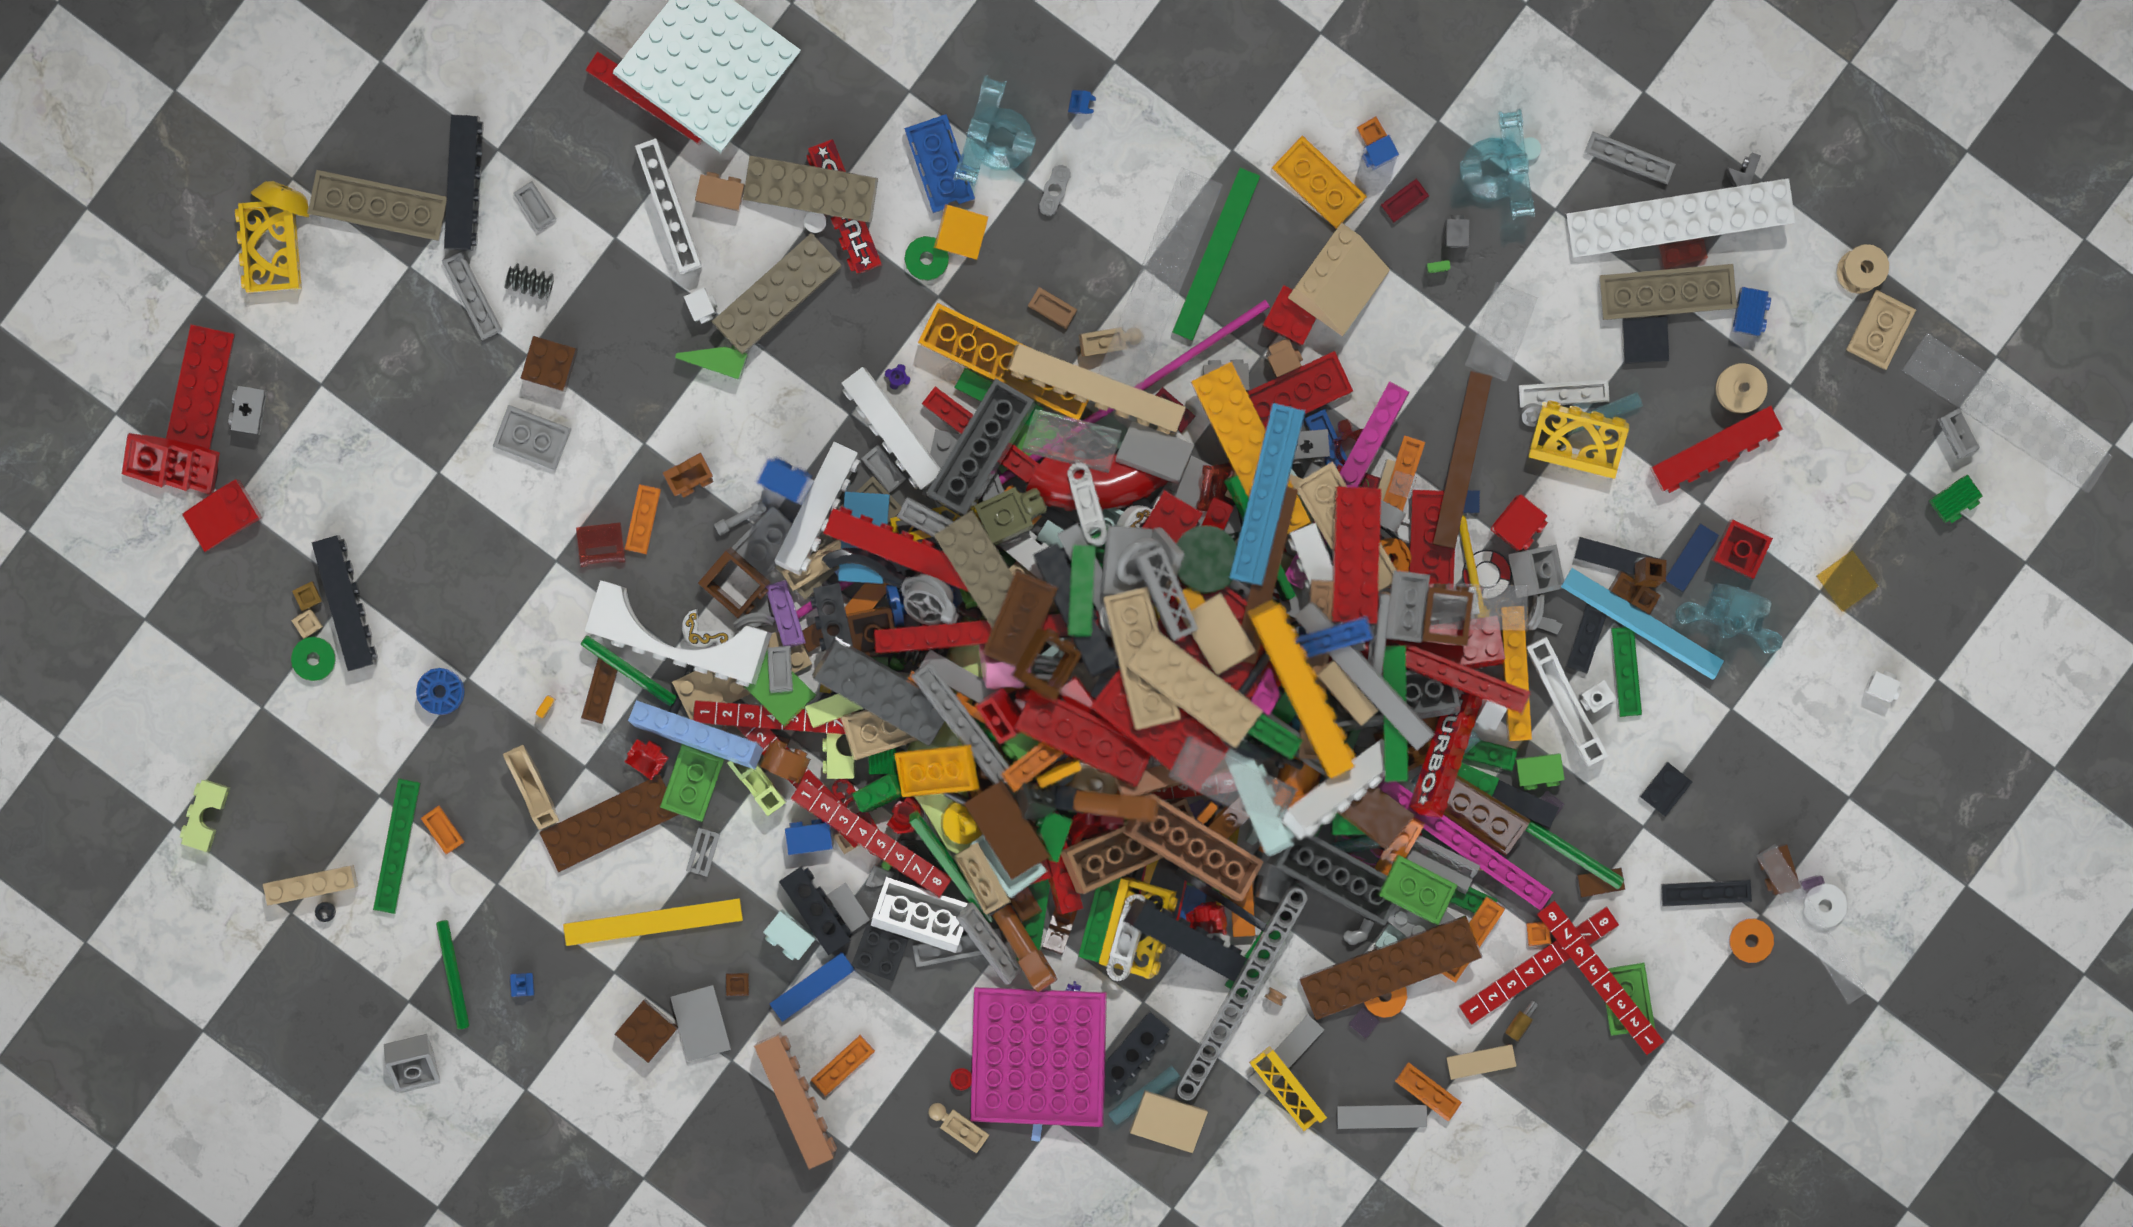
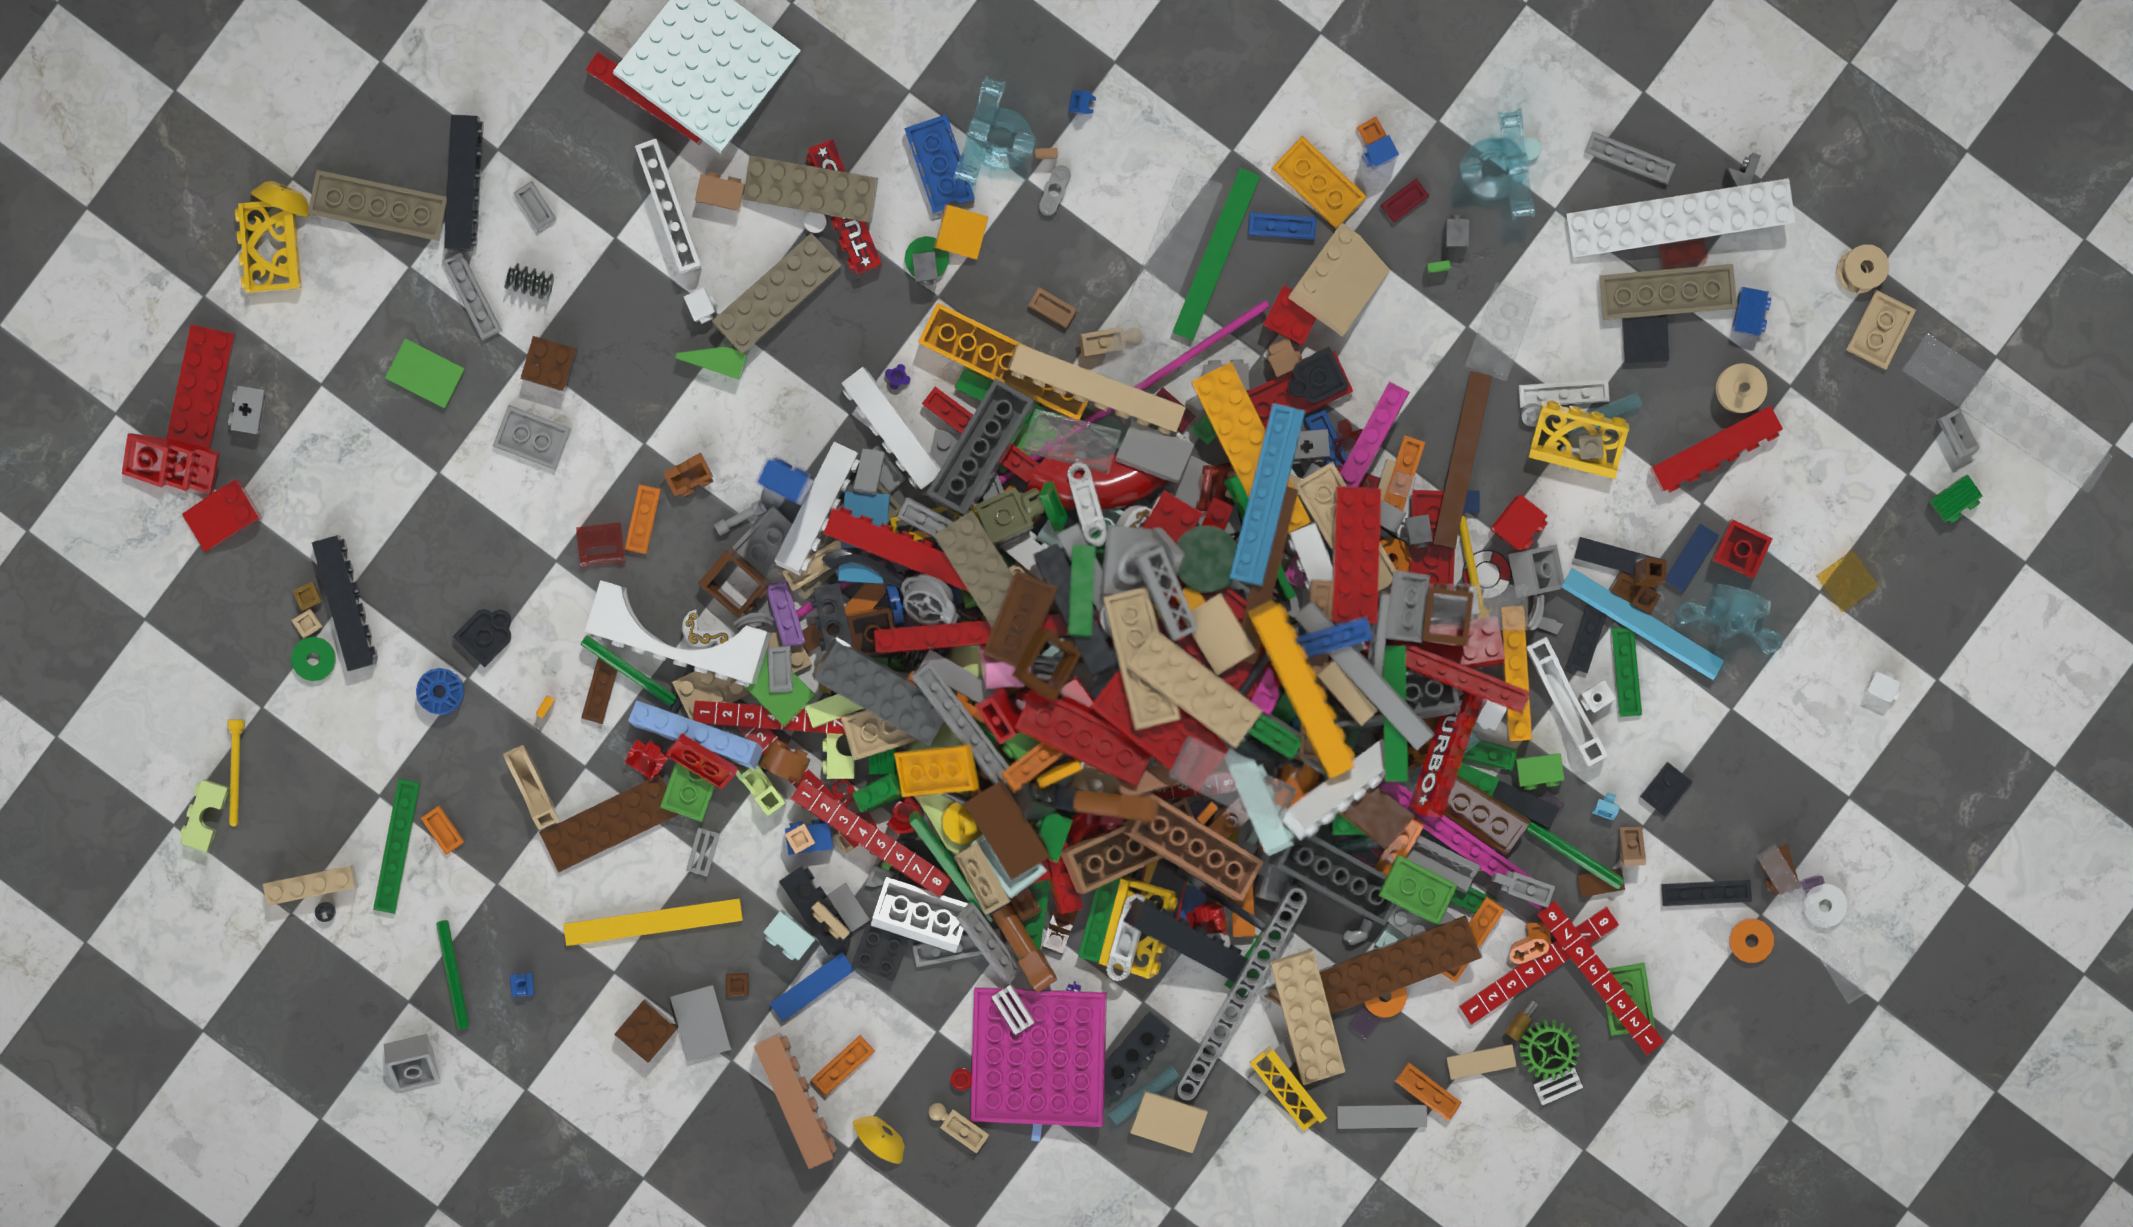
none -> yellow piece [227,719,245,826]
none -> bright green tile [385,338,465,408]
none -> black plate [453,609,512,668]
none -> red tile [665,733,739,789]
none -> light nougat plate [785,823,815,854]
none -> tan plate [812,901,850,939]
none -> yellow piece [853,1115,905,1164]
none -> light grey tile [854,449,885,495]
none -> flat silver brick [912,252,938,286]
none -> white tile [992,985,1035,1035]
none -> medium nougat tile [1035,148,1058,159]
none -> green tile [1039,482,1068,532]
none -> green plate [1191,415,1217,445]
none -> blue tile [1248,212,1317,240]
none -> tan plate [1270,948,1345,1085]
none -> black plate [1288,346,1349,403]
none -> flat silver brick [1405,515,1433,548]
none -> light grey hinge [1491,871,1555,908]
none -> orange beam [1510,932,1549,964]
none -> bright green gear [1519,1020,1580,1080]
none -> white tile [1533,1067,1583,1105]
none -> dark tan plate [1579,434,1604,460]
none -> medium azure tile [1592,792,1620,821]
none -> medium nougat slope [1619,827,1646,866]

